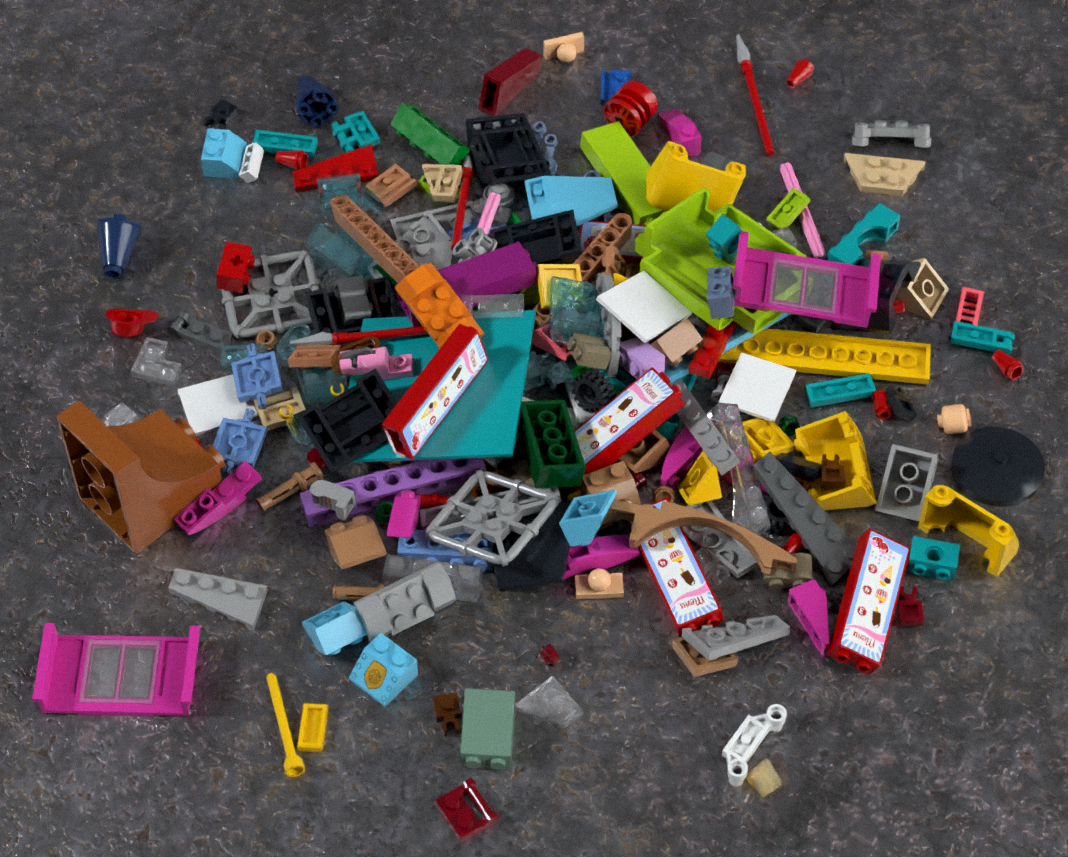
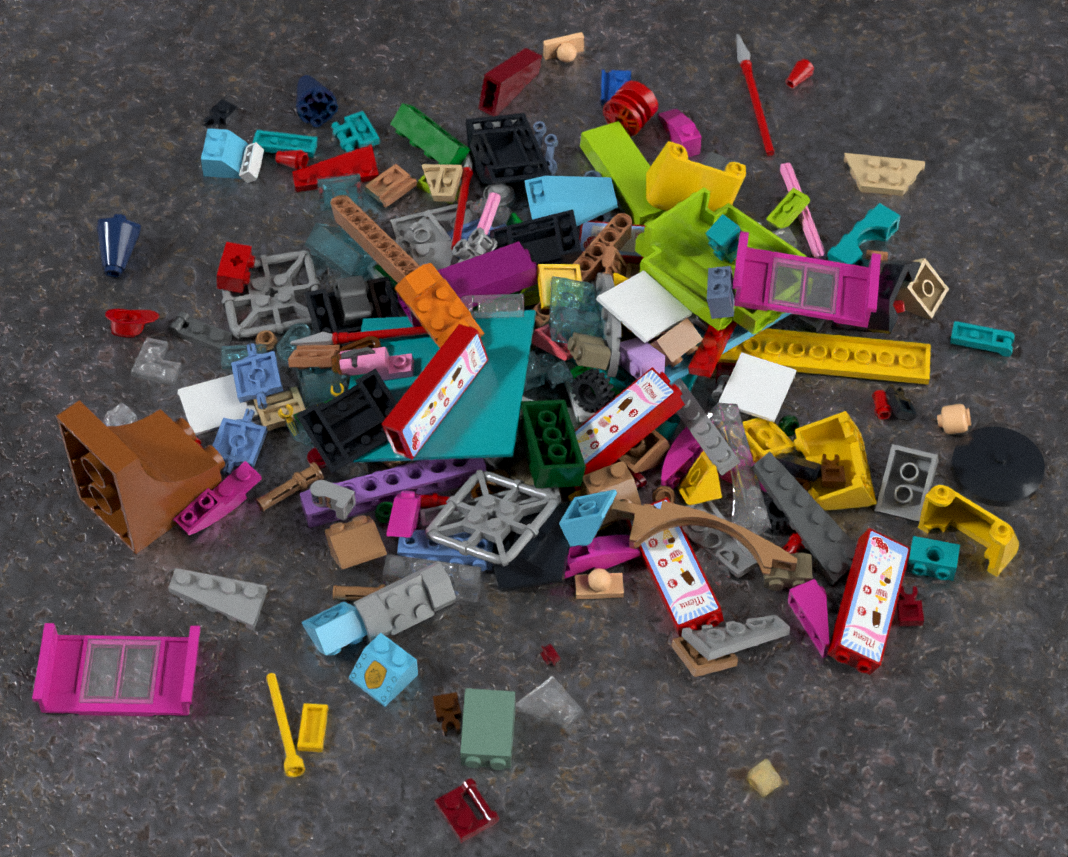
white plate [722,704,787,786] -> none
teal plate [804,373,876,408] -> none
light grey plate [852,120,932,147] -> none
coral slope [955,287,984,325] -> none
red cone [992,350,1024,380] -> none

